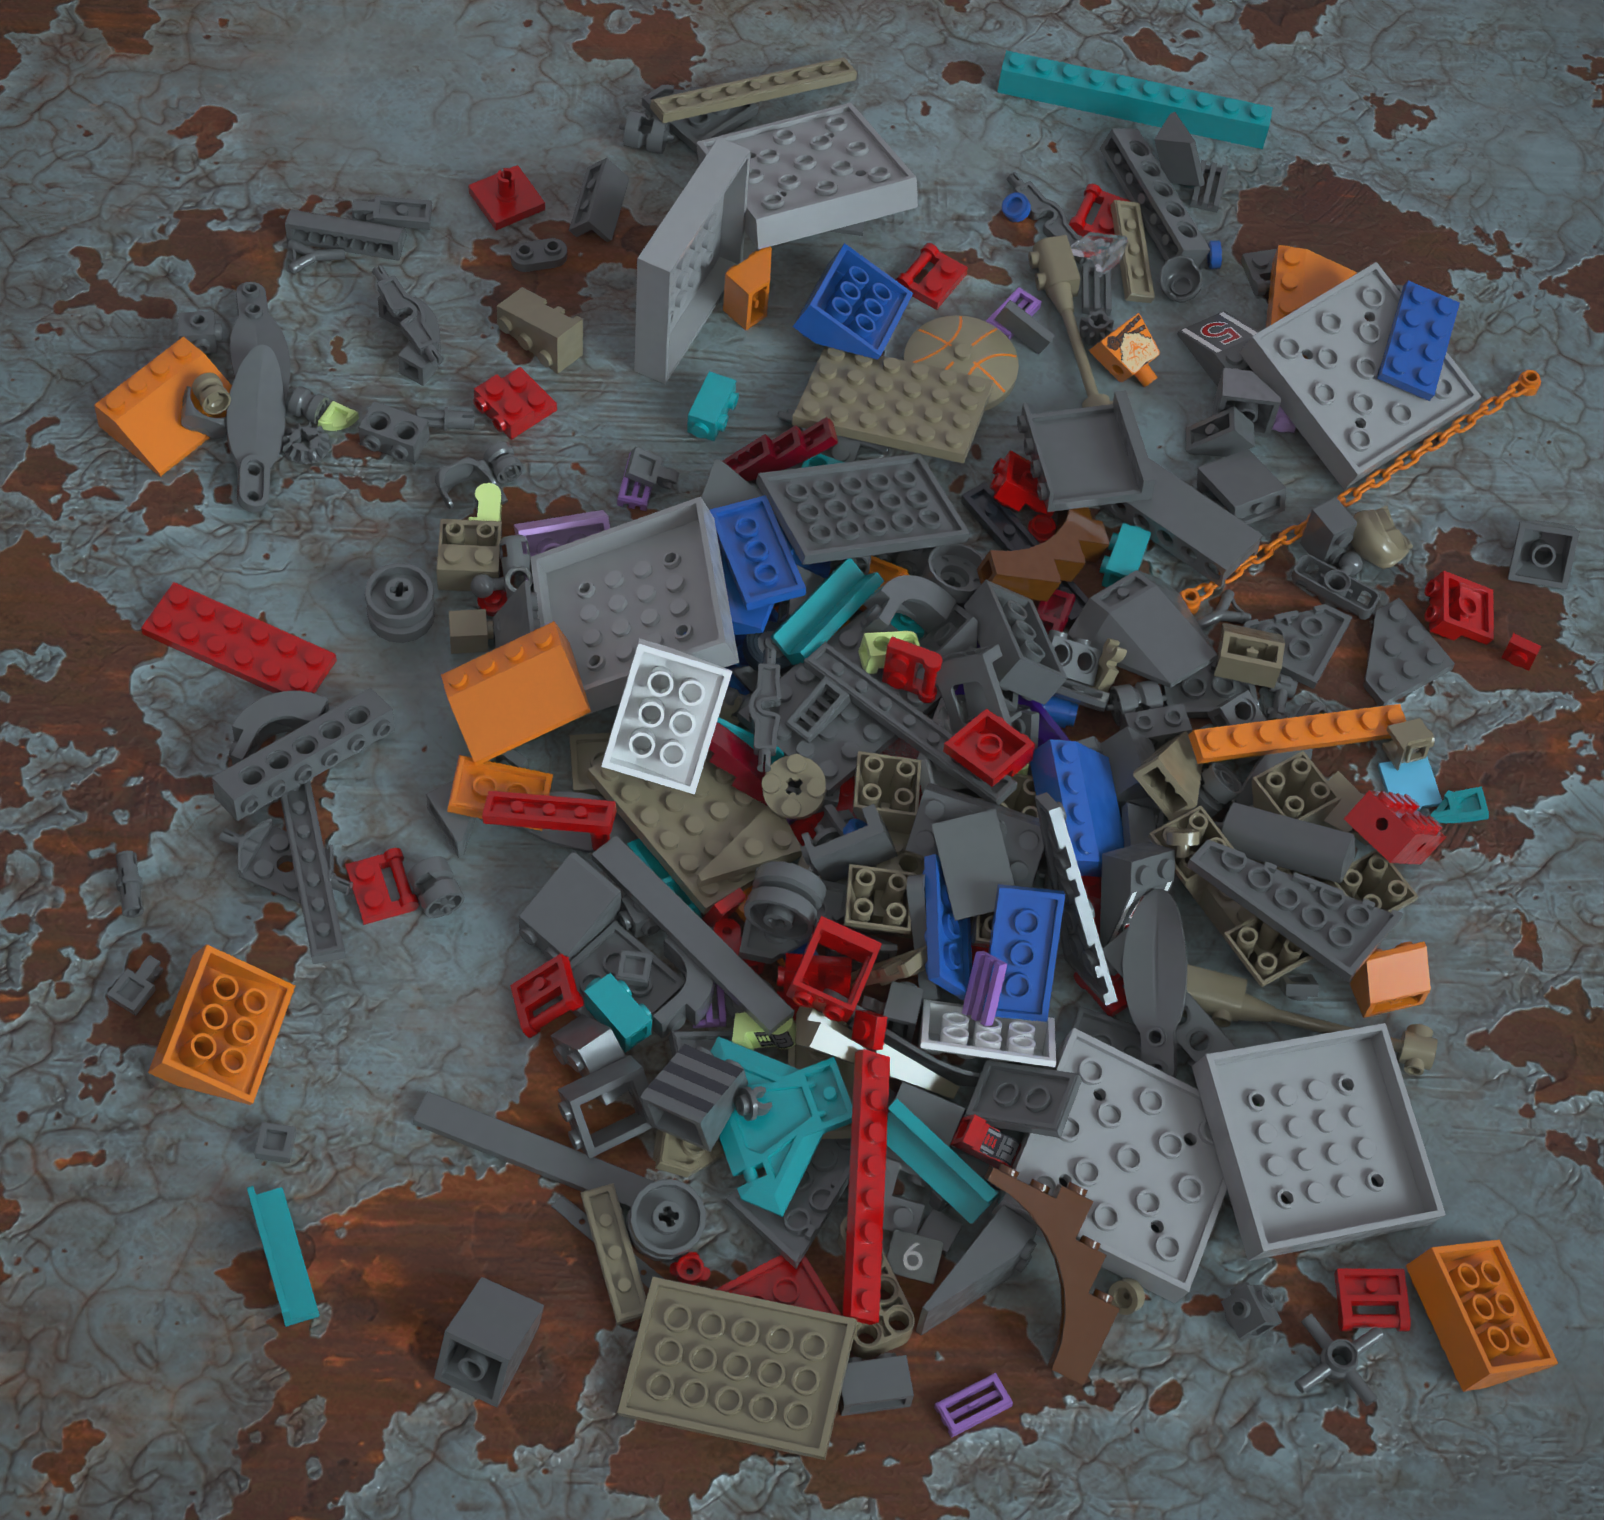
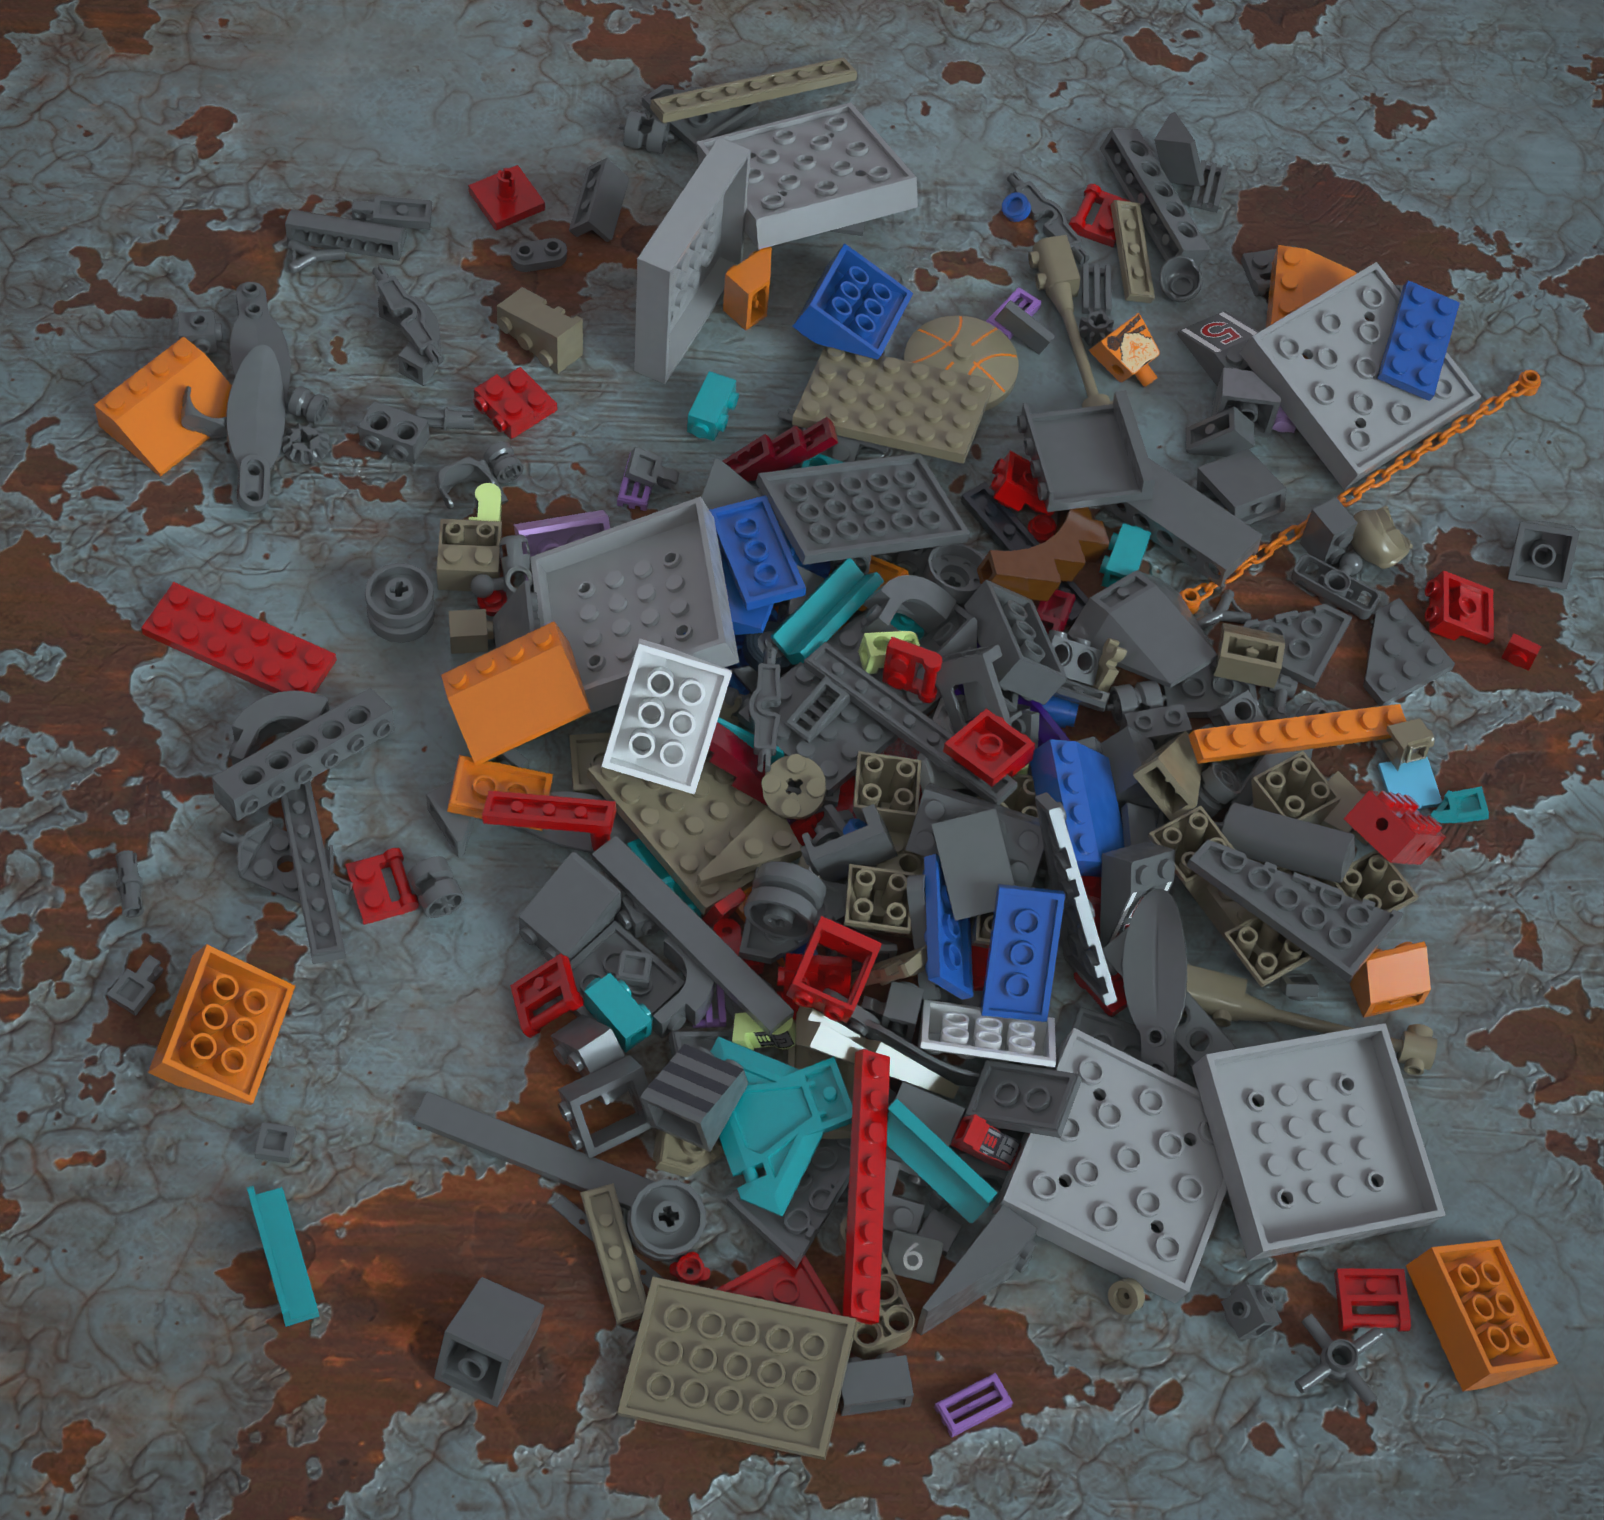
dark tan wheel [192,373,231,415] -> none
yellowish green tile [318,401,359,431] -> none
dark grey plate [735,1086,773,1121] -> none
red plate [851,1010,888,1050] -> none
red plate [895,243,968,310] -> none
medium lavender tile [962,951,1007,1026] -> none
reddish brown arch [984,1163,1120,1385] -> none
teal brick [997,50,1273,149] -> none
clear slope [1070,232,1128,277] -> none
dark tan tile [1167,829,1199,858] -> none
blue tile [1207,240,1222,269] -> none

